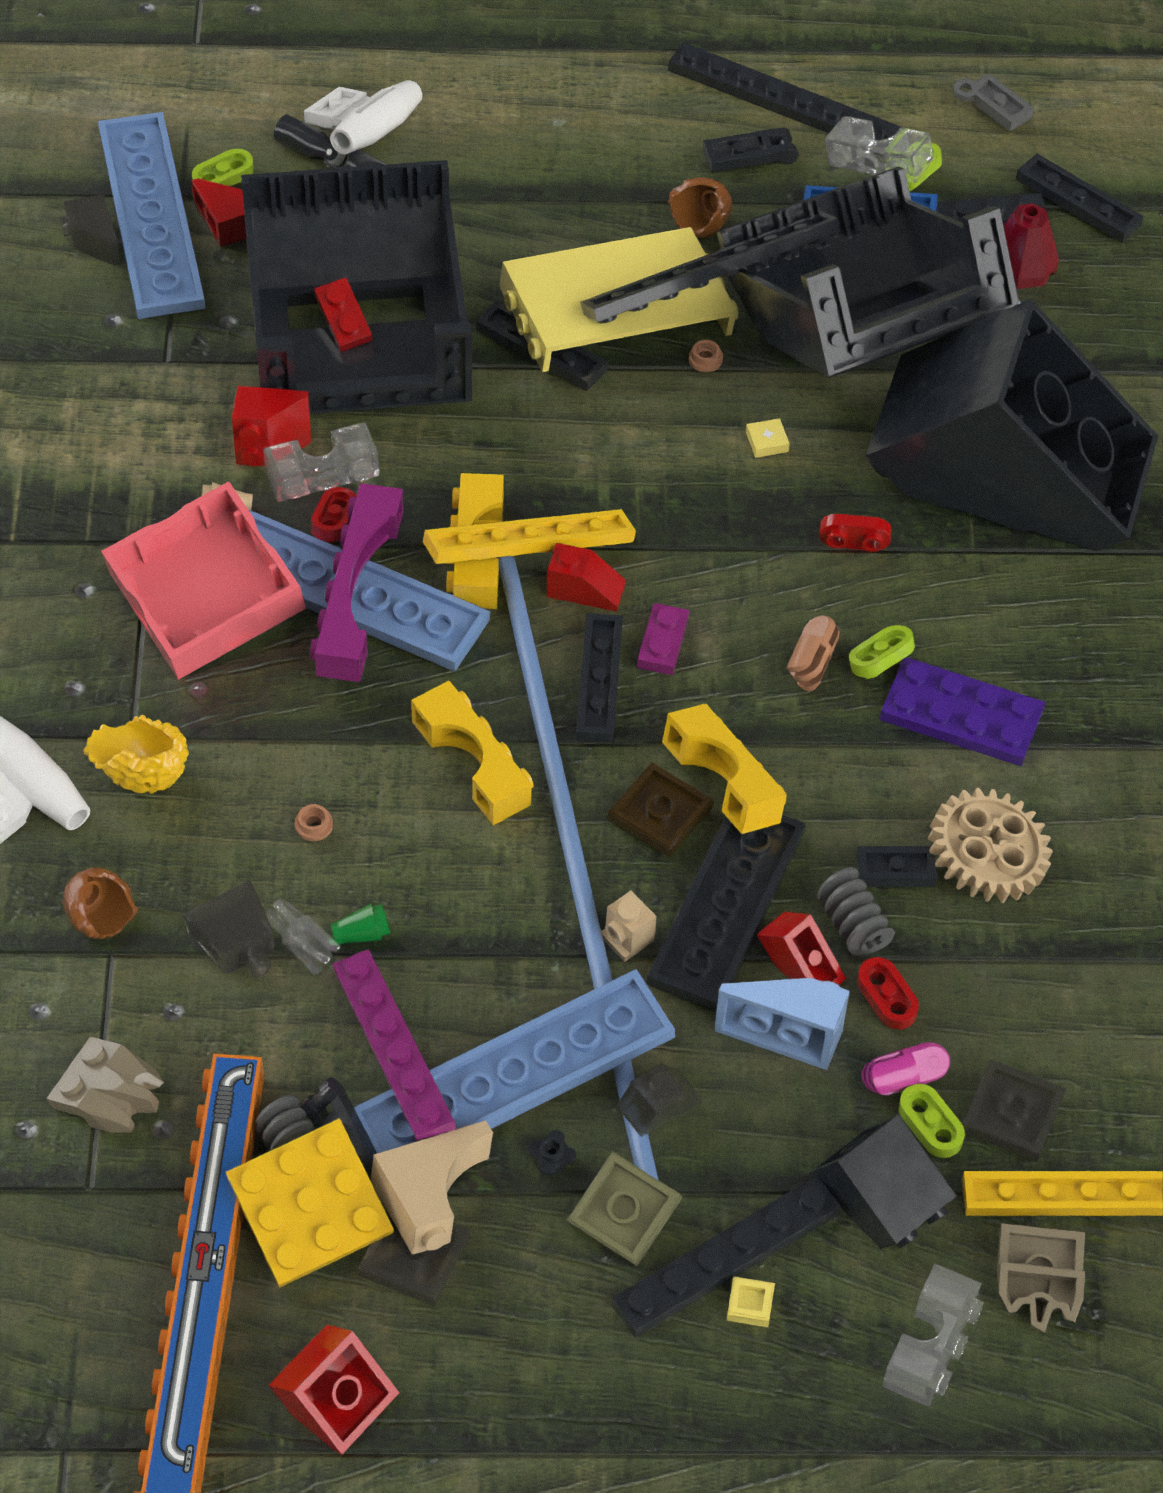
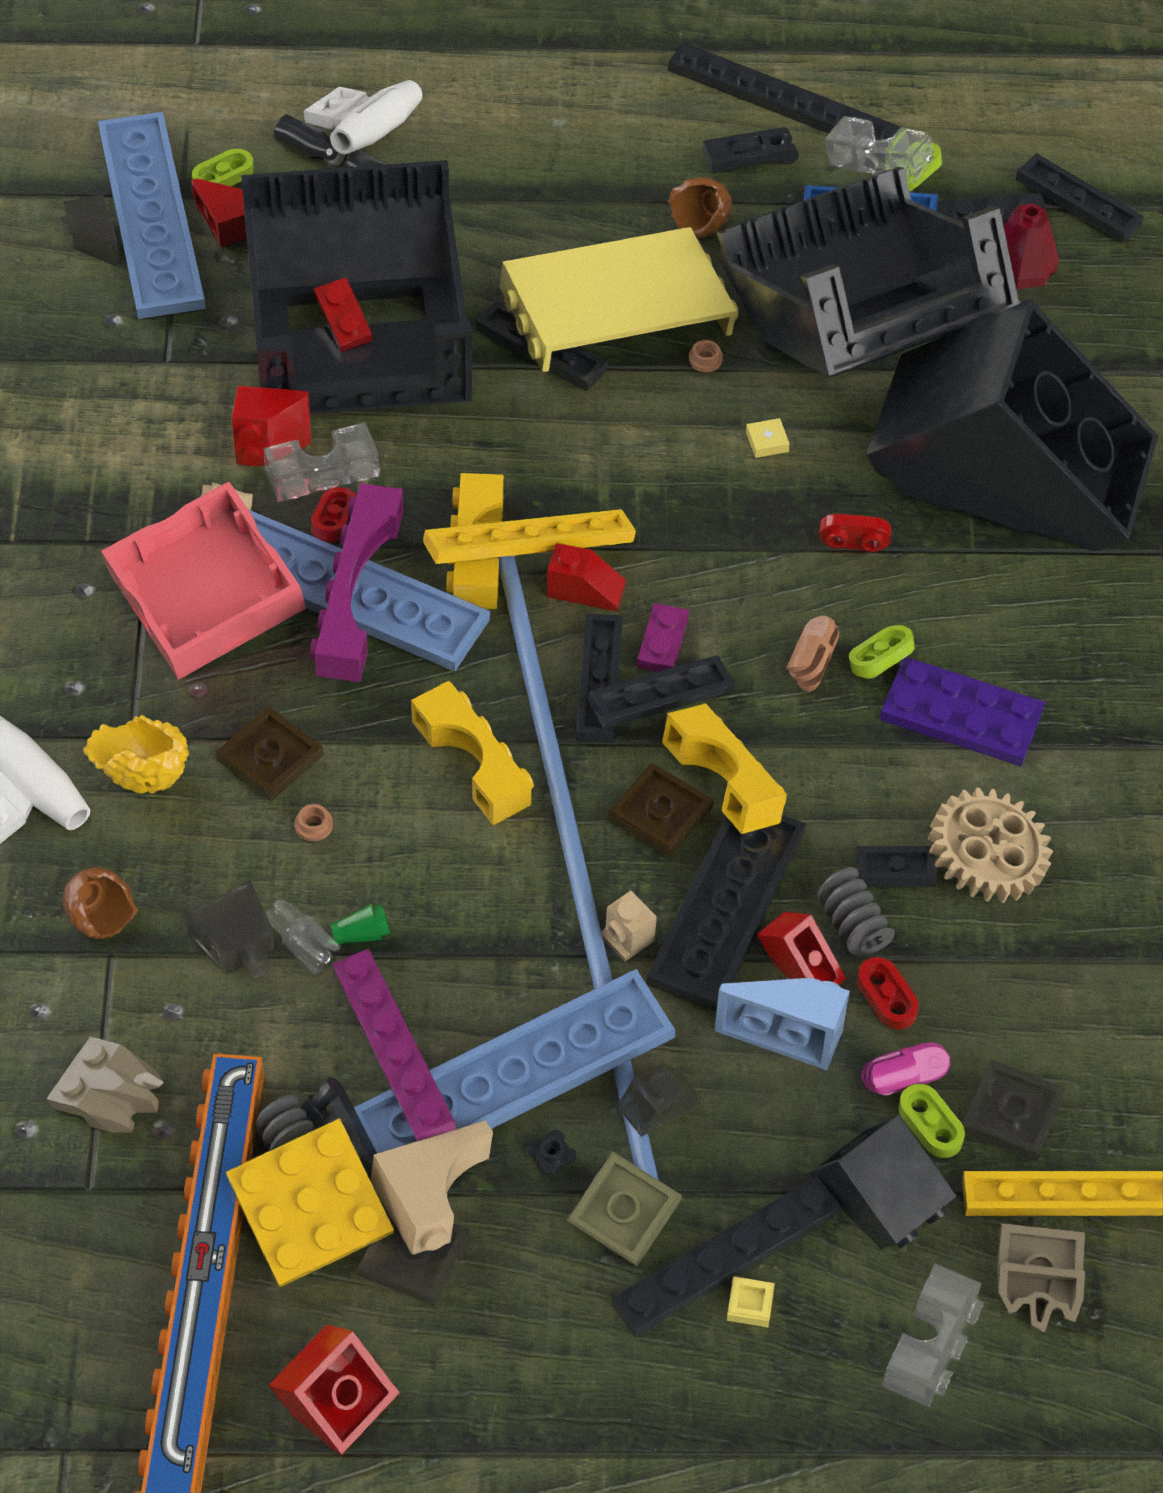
black plate [580,212,841,323] -> none
dark grey hinge [952,73,1034,131] -> none
none -> dark brown plate [216,706,324,801]
none -> black plate [587,655,735,729]

